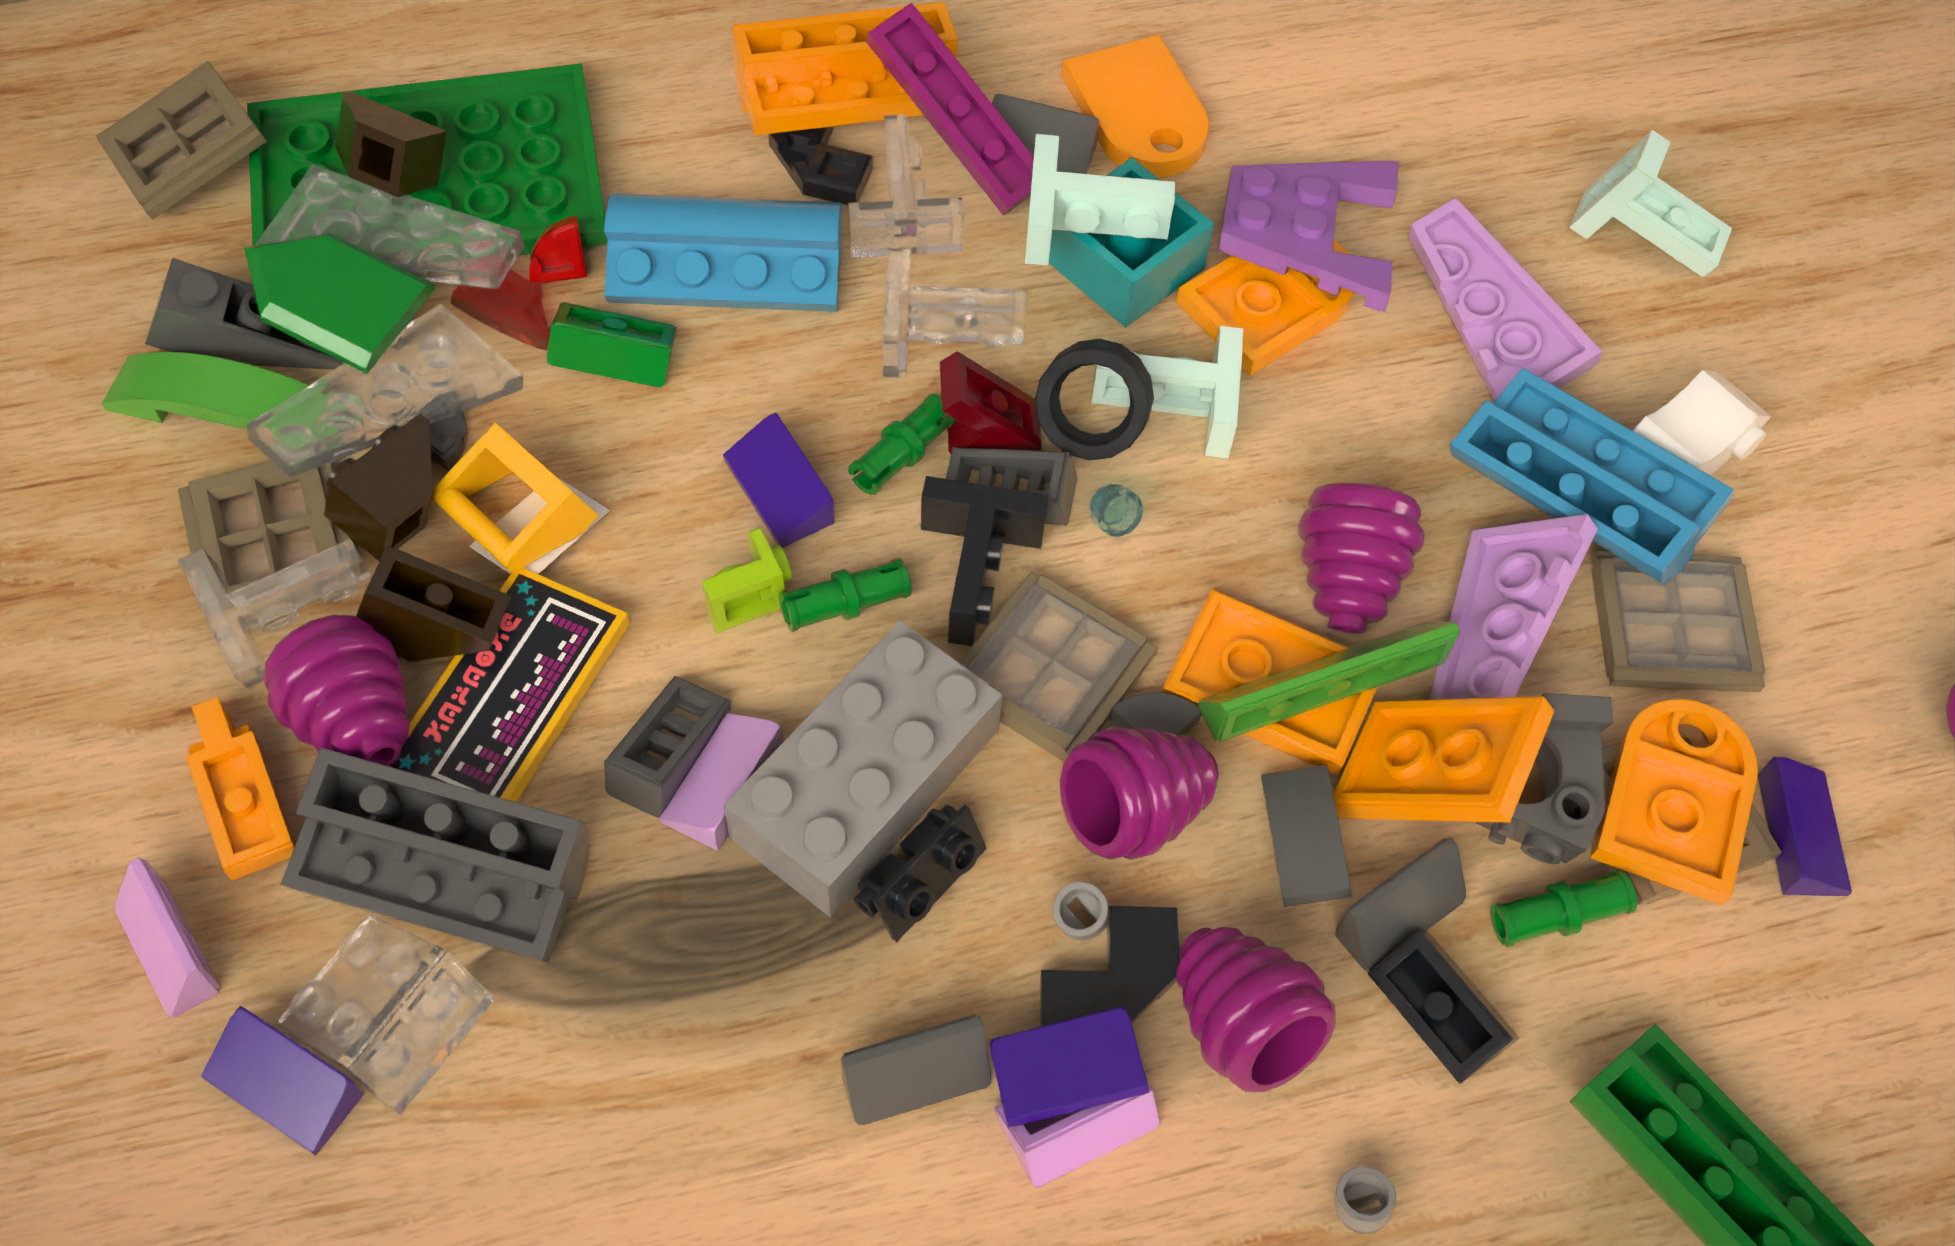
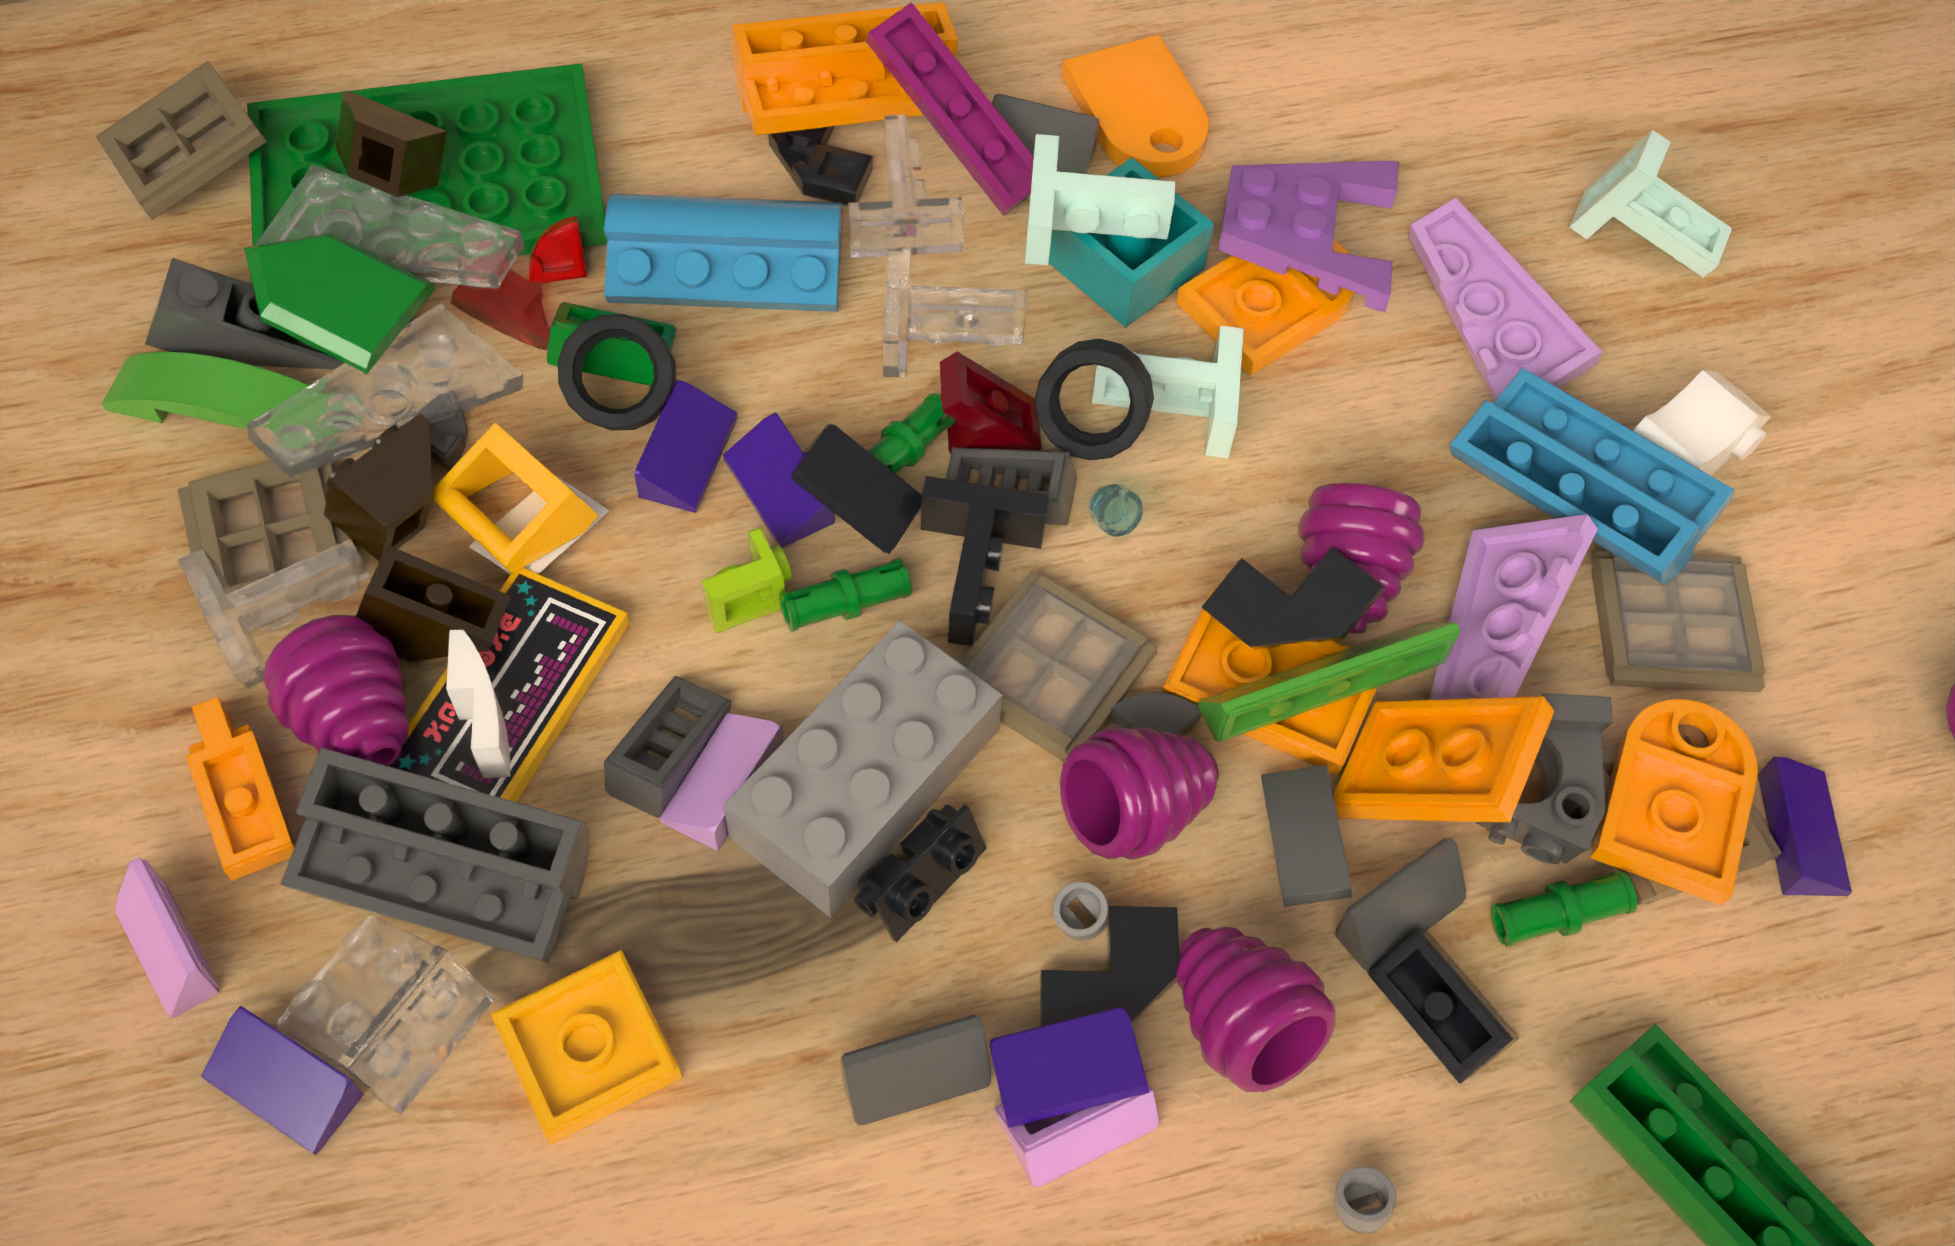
none -> white slope [446,629,510,778]
none -> yellow tile [490,950,682,1145]
none -> black tyre [557,314,676,431]
none -> dark purple slope [634,380,738,513]
none -> black slope [790,424,922,554]
none -> black tile [1201,547,1385,649]

